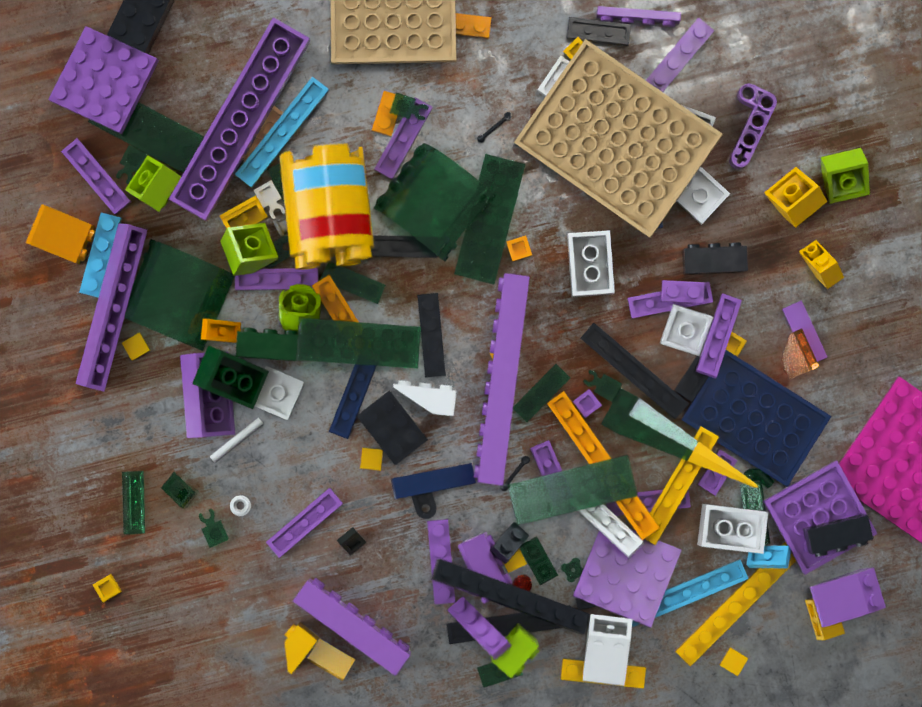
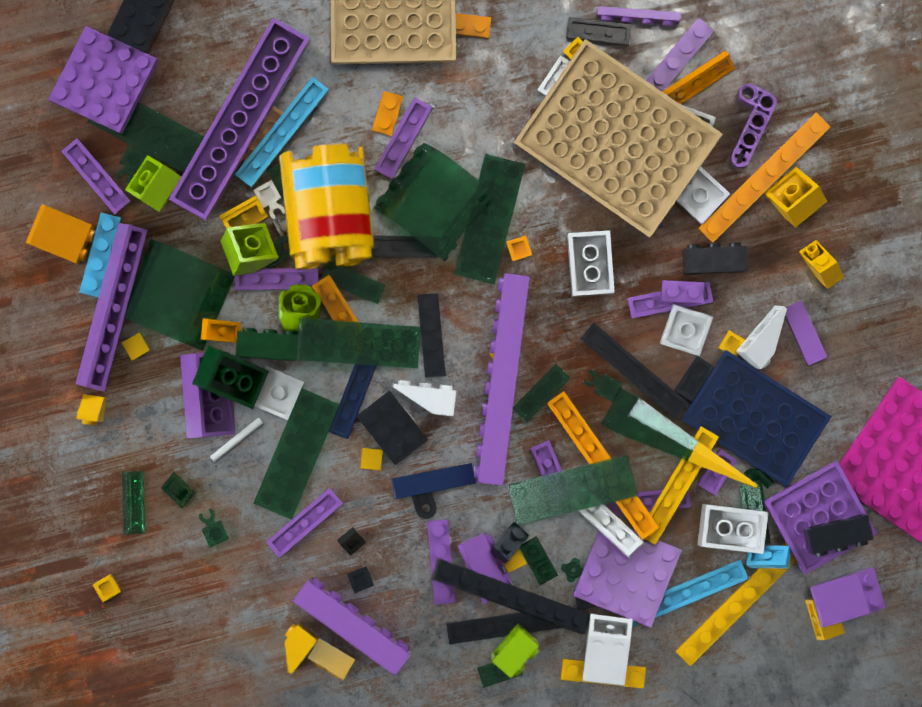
white plate [230,495,251,516] -> none
clear green plate [389,93,429,121] -> none
medium lavender plate [447,596,511,660] -> none
black hinge [477,112,512,143] -> none
black hinge [500,456,530,491] -> none
clear red plate [512,574,532,591] -> none
medium lavender plate [573,389,602,418] -> none
medium lavender plate [696,293,742,378] -> none
yellow tile [719,647,748,676] -> none
clear orange slope [781,328,819,379] -> none
lime slope [821,148,870,204] -> none
none -> yellow slope [76,394,107,426]
none -> clear green plate [253,388,340,520]
none -> black plate [347,566,374,593]
none -> light orange plate [662,50,736,105]
none -> light orange plate [698,112,830,243]
none -> white slope [736,305,787,369]

